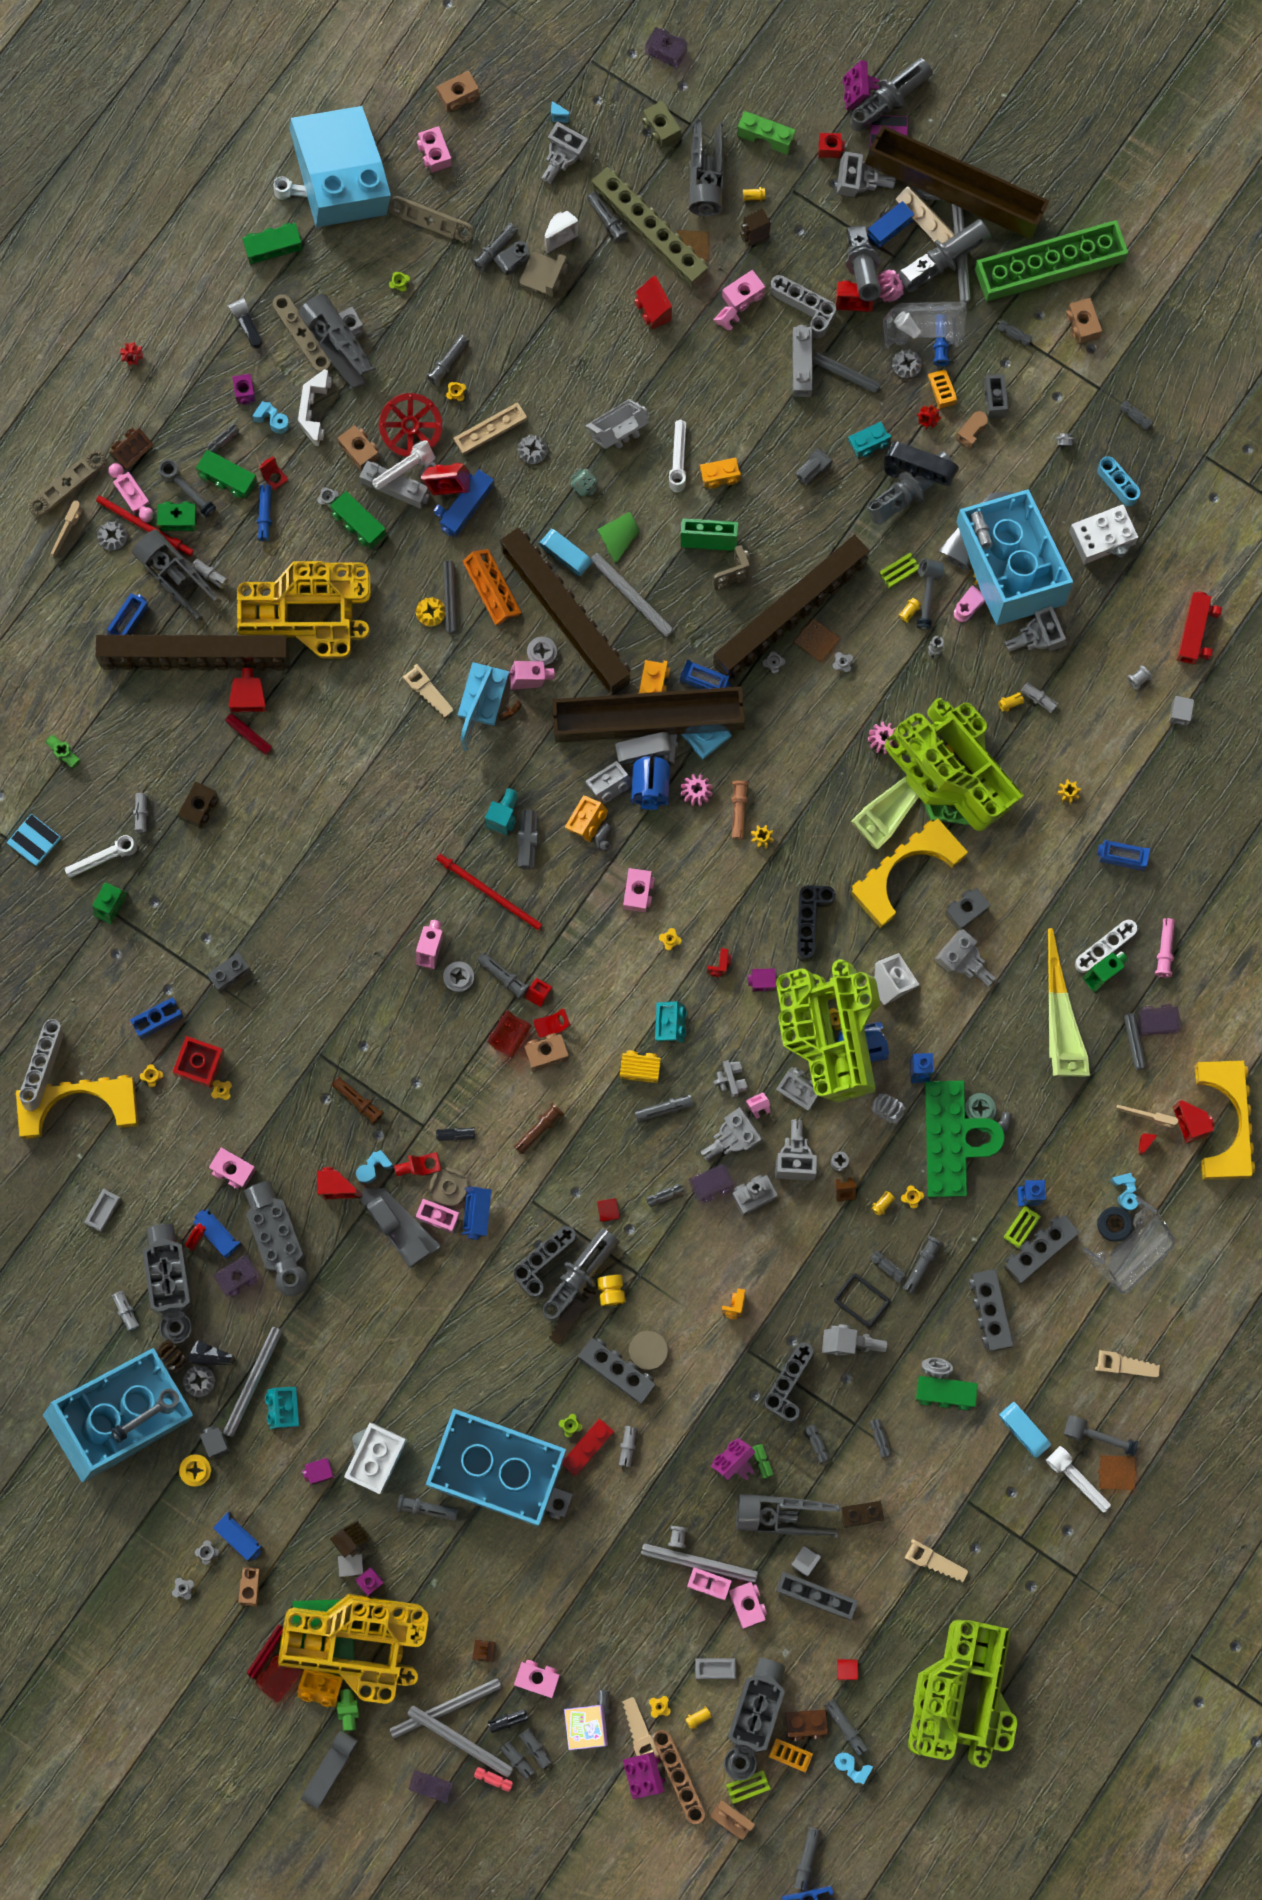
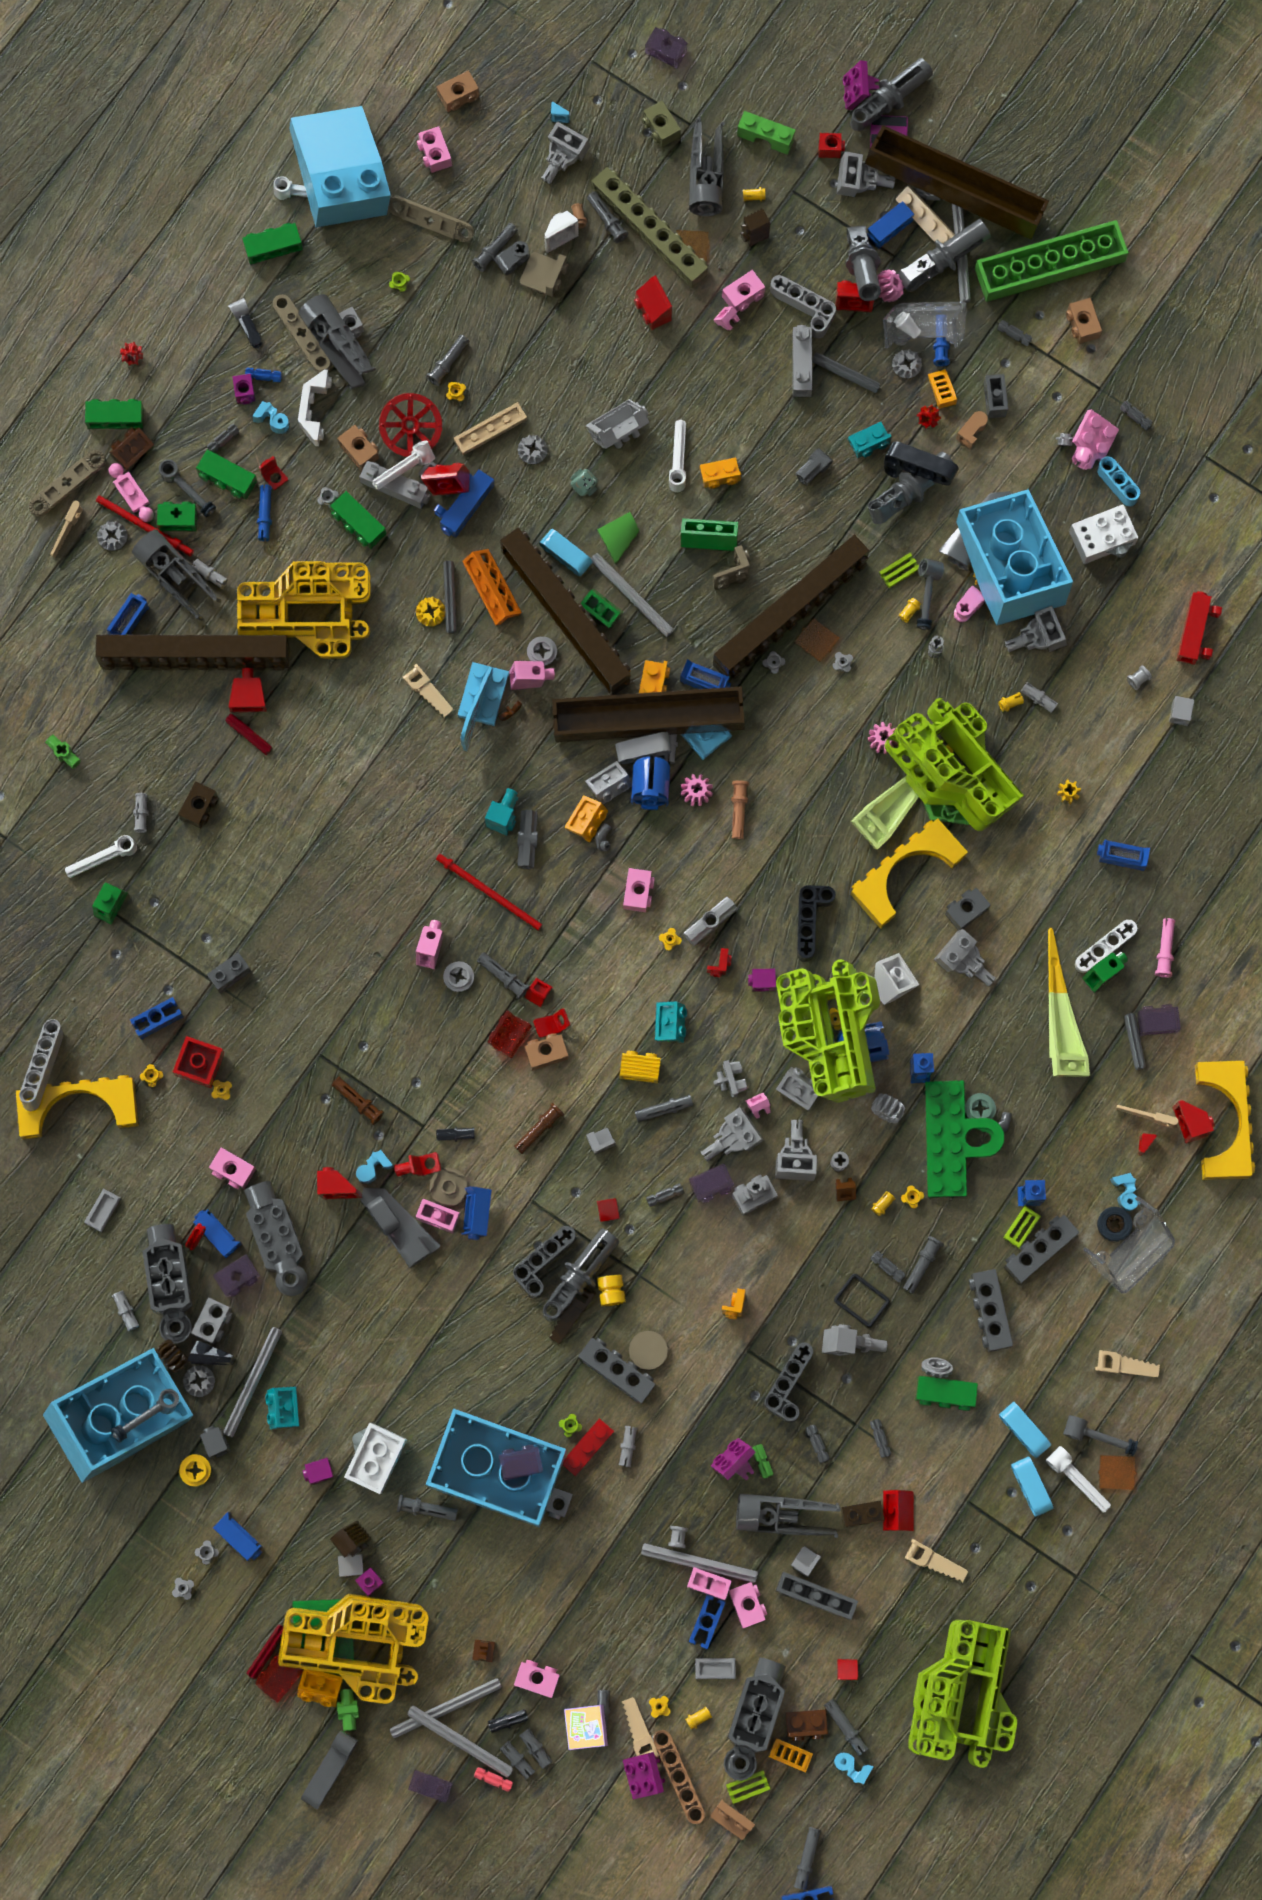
tile [7,814,61,867] -> none
medium nougat leg [238,1567,260,1607] -> none
yellow gear [751,825,774,849] -> none
light grey pin [971,511,993,549] -> none
none -> green brick [85,399,144,429]
none -> light grey brick [191,1297,233,1345]
none -> blue axle [245,368,282,382]
none -> clear purple piece [499,1444,543,1481]
none -> medium nougat pin [571,203,587,228]
none -> green brick [580,589,624,628]
none -> light grey panel [586,1128,616,1155]
none -> light grey piece [683,897,738,946]
none -> blue piece [689,1595,725,1649]
none -> red panel [883,1490,914,1531]
none -> medium azure beam [1011,1456,1054,1517]
none -> bright pink plate [1072,409,1119,470]

